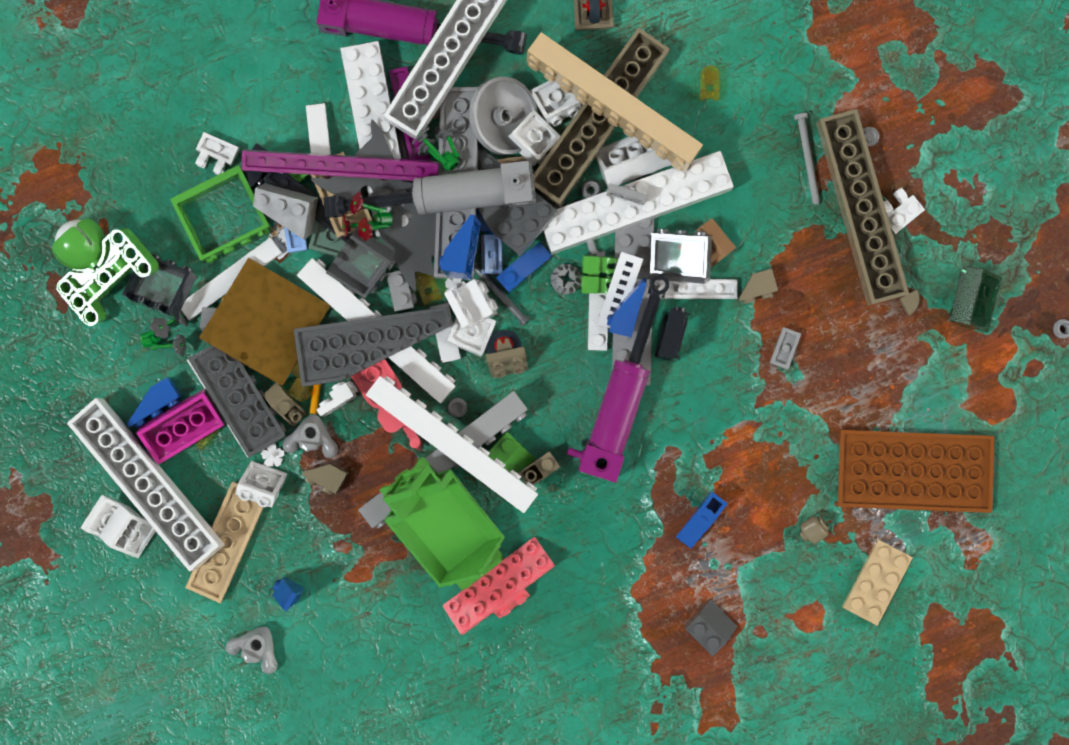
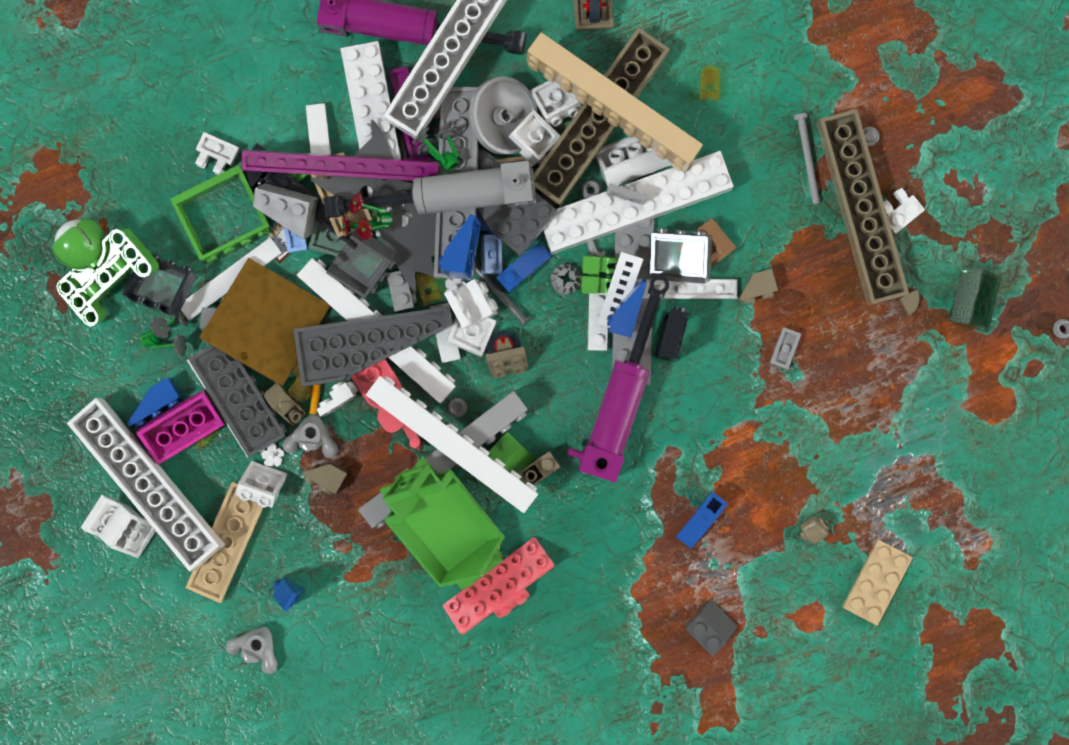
dark orange plate [837,430,994,513] -> none

